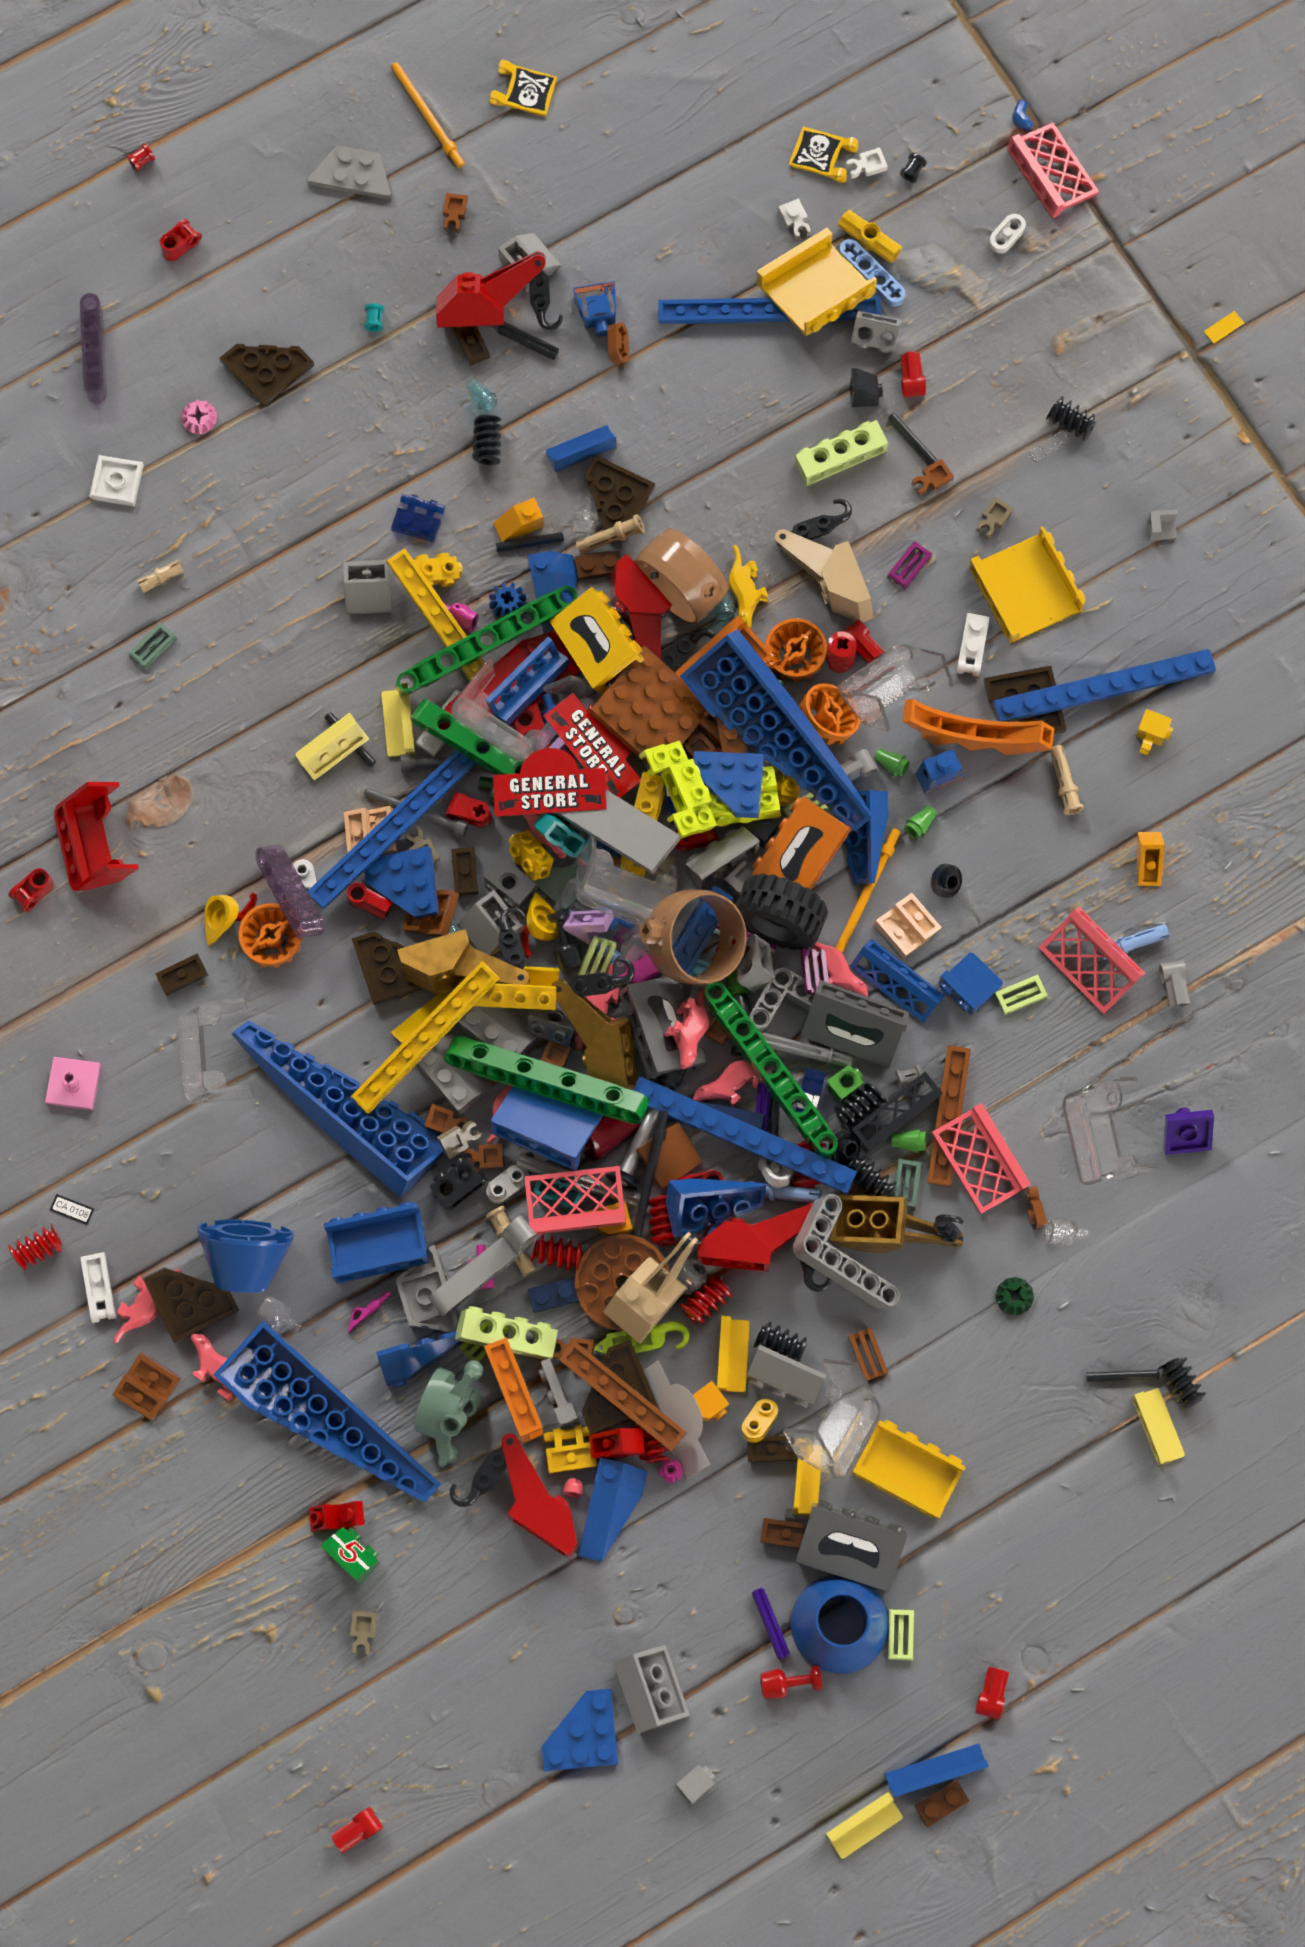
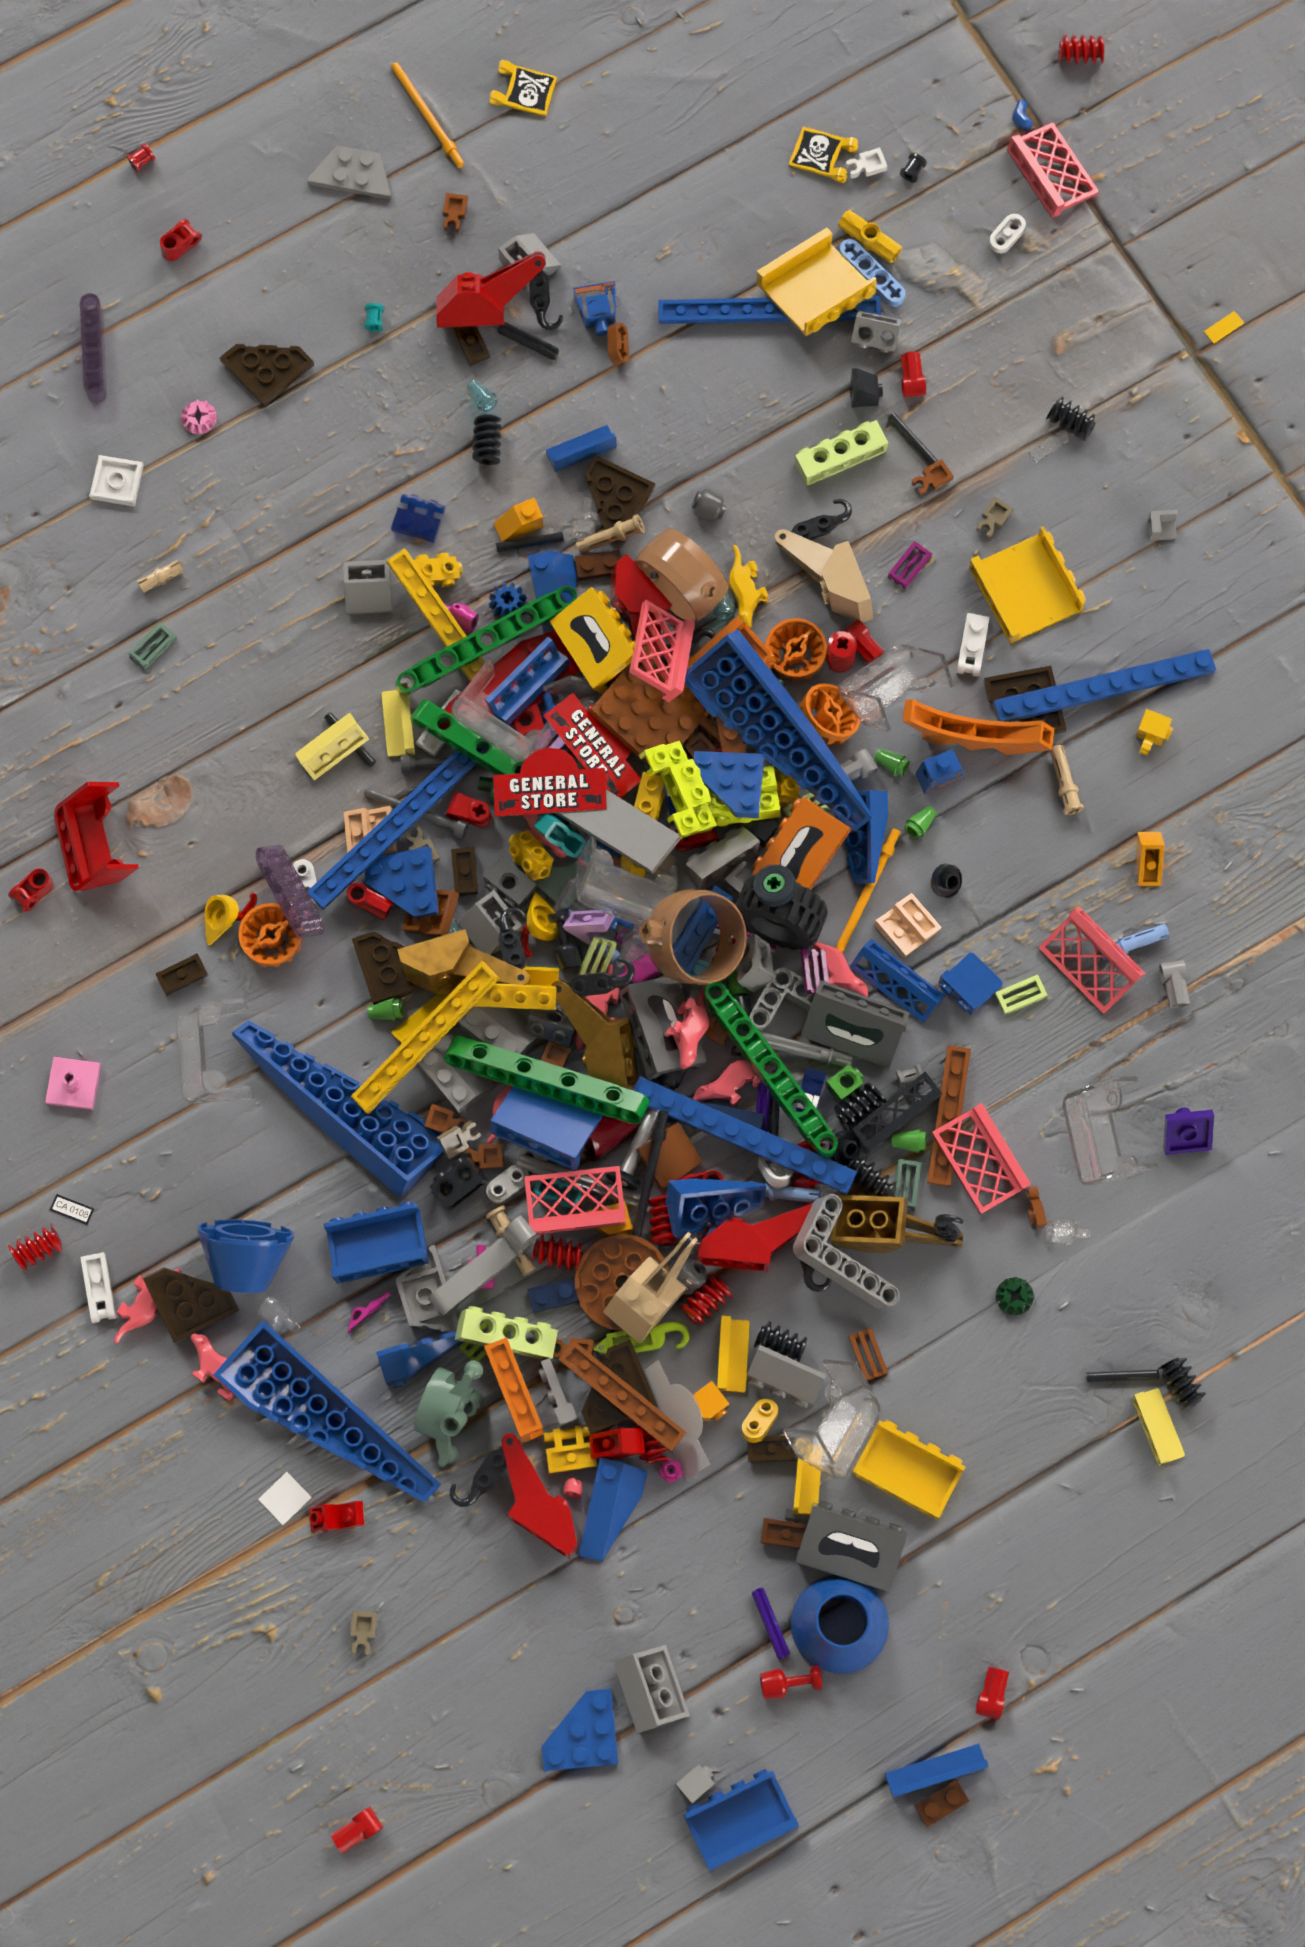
dark orange slope [112,1352,182,1421] -> none
green slope [321,1527,380,1584] -> none
white plate [778,198,810,240] -> none
light yellow panel [825,1792,903,1859] -> none
yellowish green tile [888,1609,914,1661] -> none
none -> white sticker [258,1472,312,1525]
none -> bright green cone [367,998,403,1021]
none -> coral fence [629,600,695,702]
none -> blue panel [683,1769,799,1871]
none -> dark grey head [691,489,727,522]
none -> black bush [753,864,796,907]
none -> red piece [1058,35,1105,64]

